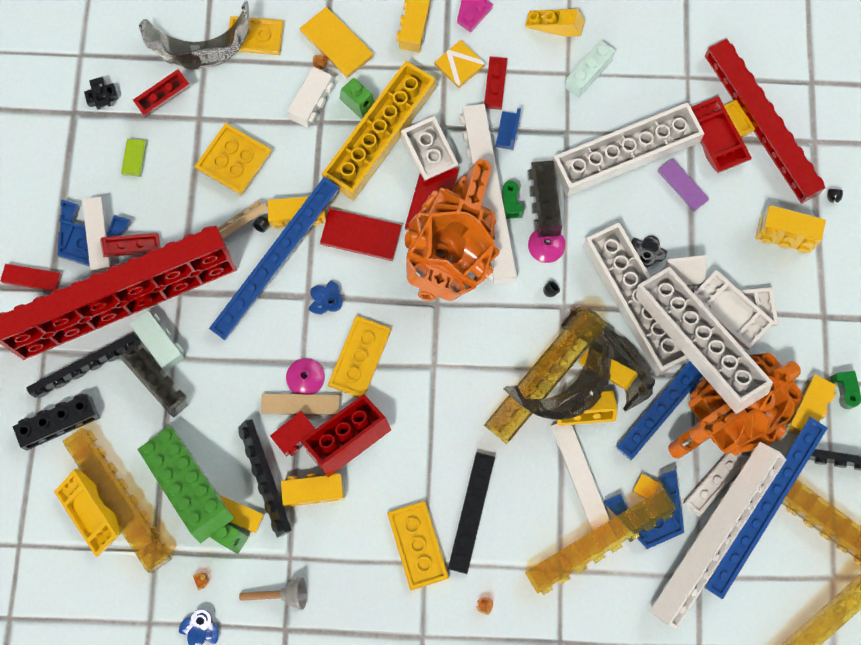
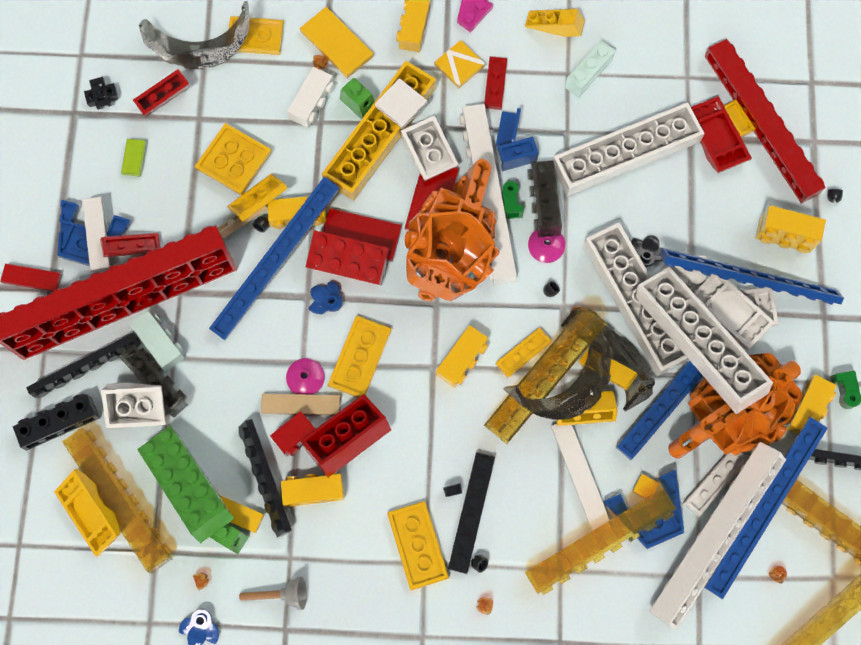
medium lavender tile [657,158,709,212] -> none
none -> white slope [101,383,166,428]
none -> yellow tile [227,174,288,222]
none -> red brick [305,230,390,286]
none -> white tile [375,78,427,129]
none -> yellow brick [436,325,489,388]
none -> black axle [443,484,462,497]
none -> black hinge [471,555,489,573]
none -> yellow tile [496,327,552,378]
none -> blue panel [497,137,539,171]
none -> blue plate [660,248,844,305]
none -> clear orange hinge [769,566,787,584]

